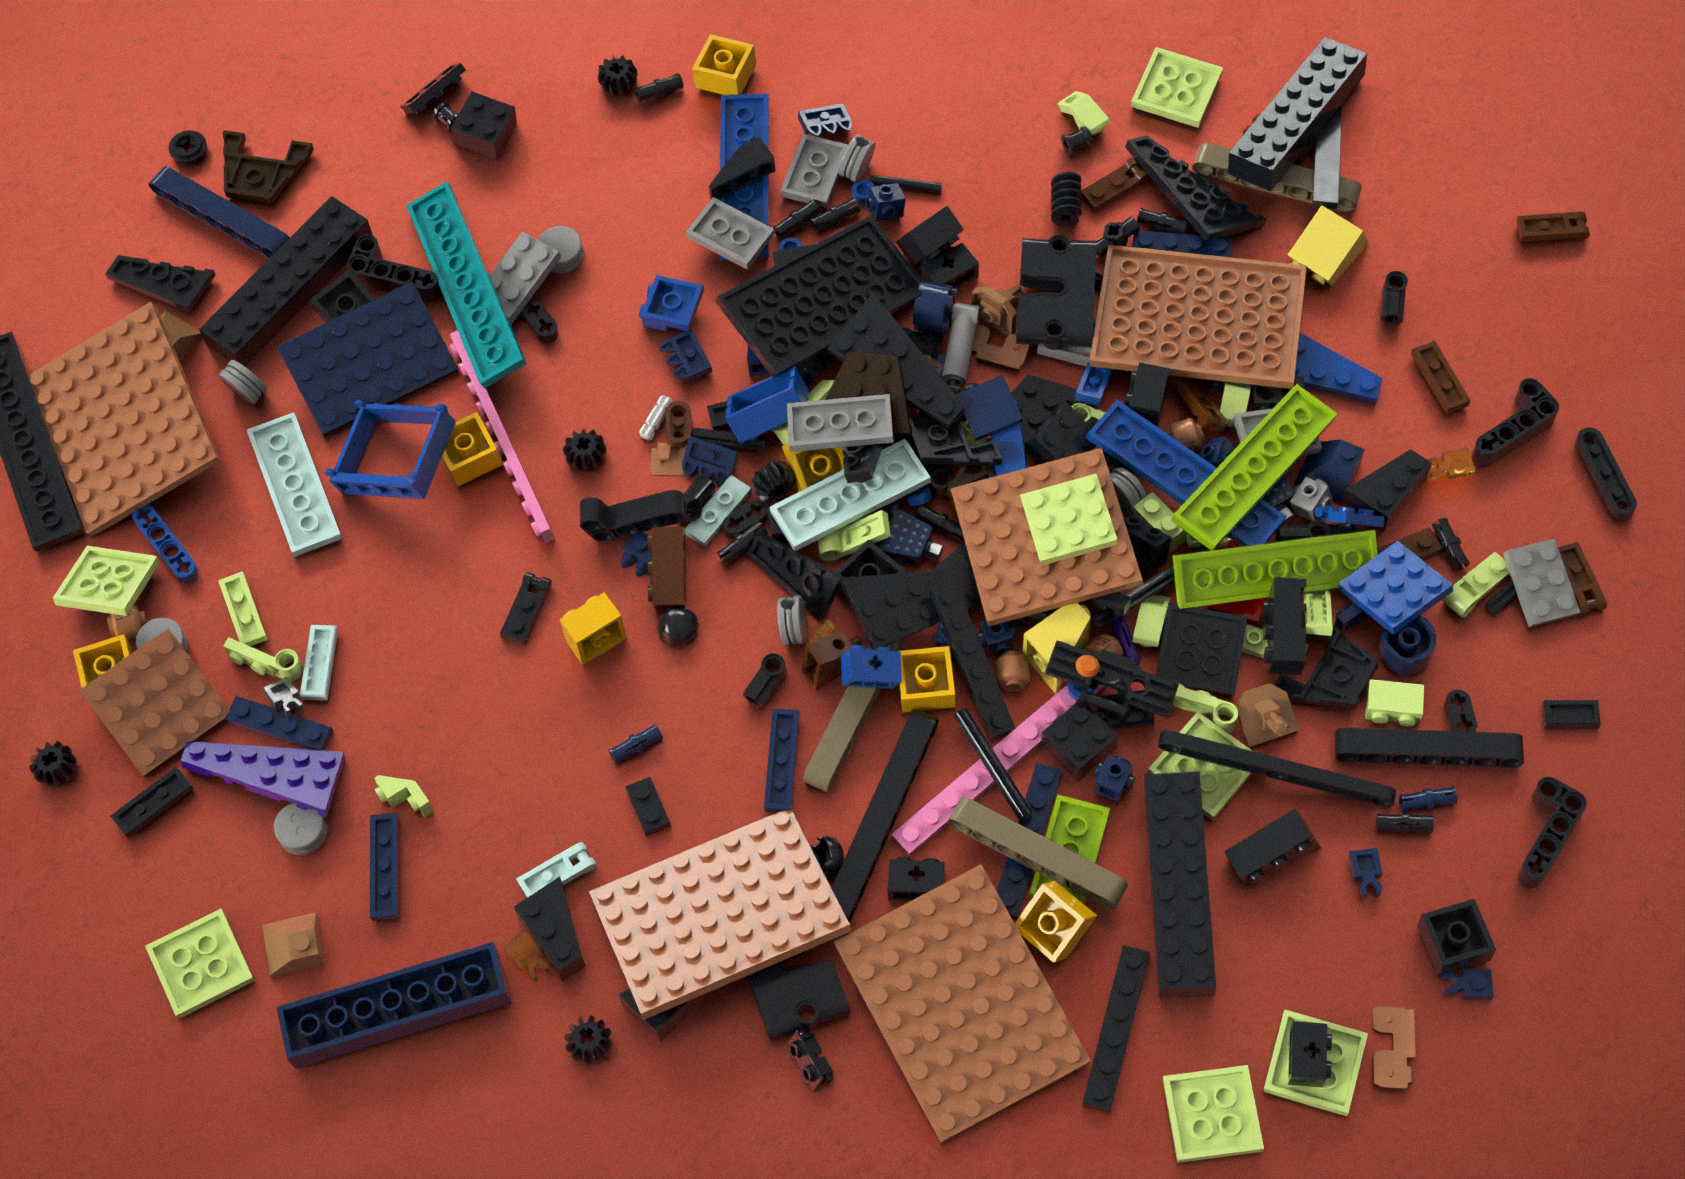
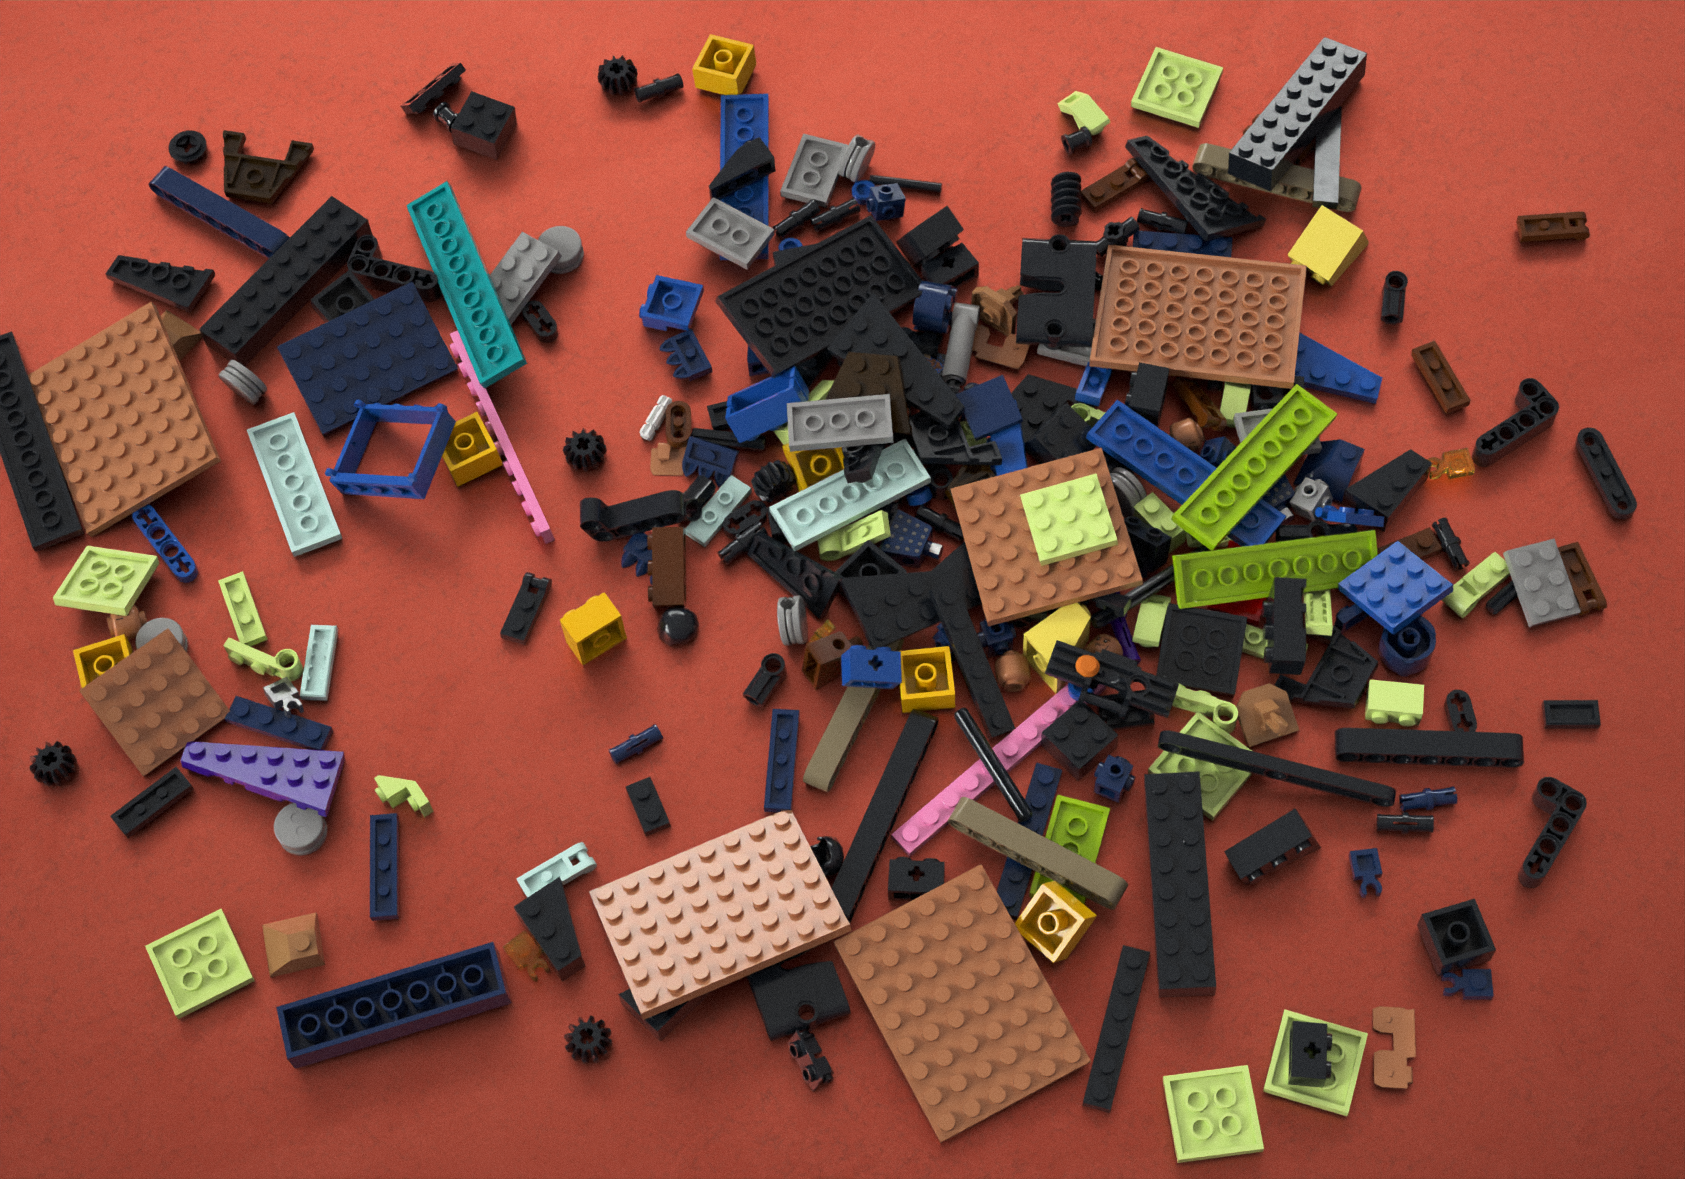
plate [798,103,852,137] -> none

